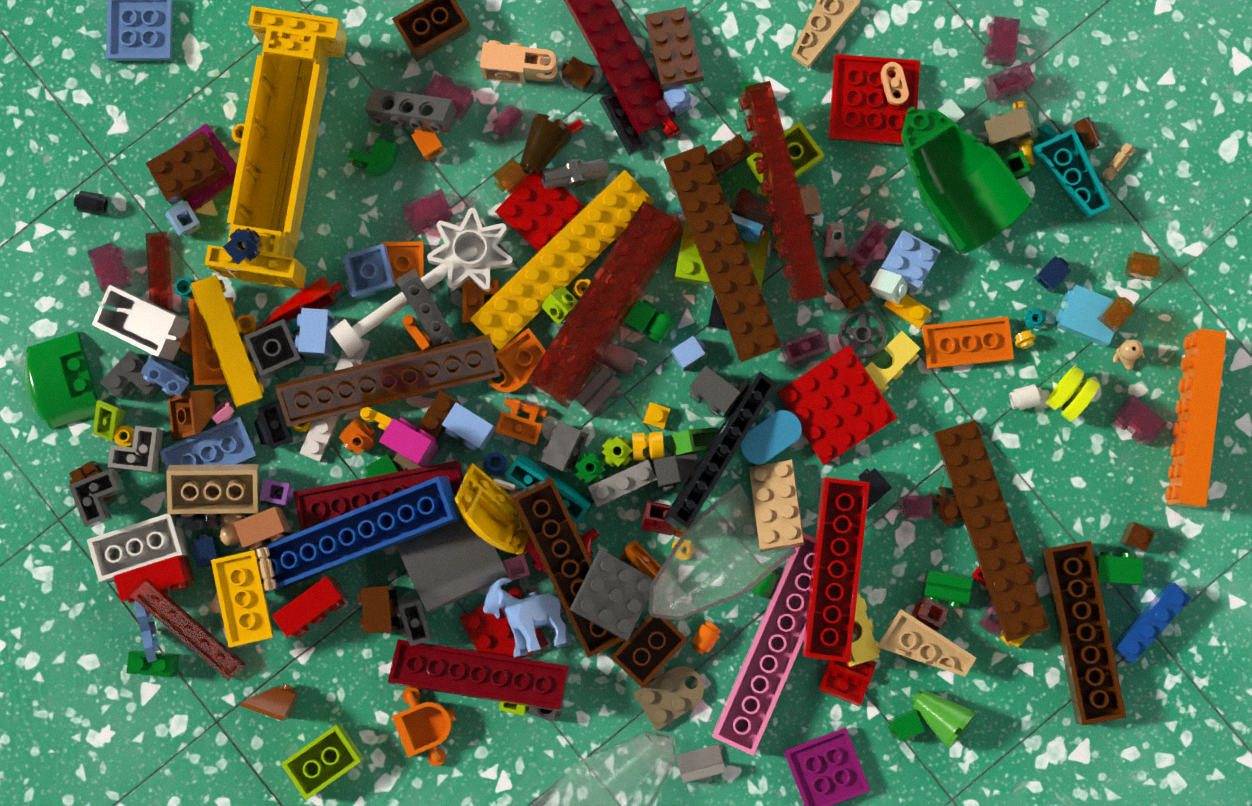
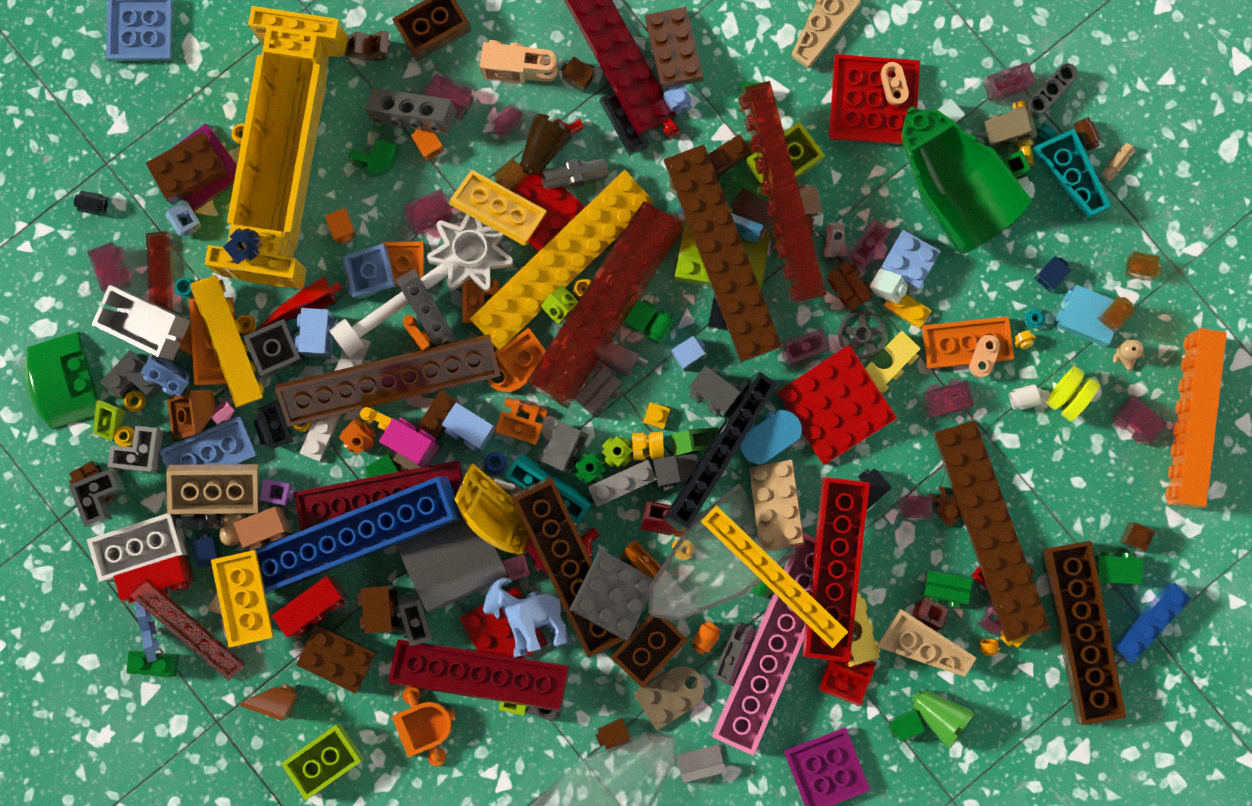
tan axle [256,547,276,591] -> none
clear pink brick [983,16,1020,67] -> none
none -> yellow plate [124,390,146,412]
none -> reddish brown brick [296,624,379,694]
none -> orange brick [325,208,357,244]
none -> reddish brown brick [346,30,390,61]
none -> yellow plate [449,169,546,246]
none -> reddish brown brick [595,717,631,750]
none -> yellow plate [701,505,848,648]
none -> dark grey hinge [713,622,756,686]
none -> clear pink brick [922,378,974,418]
none -> light nougat plate [969,335,1000,378]
none -> light orange plate [979,639,1001,656]
none -> dark grey beam [1026,63,1078,119]

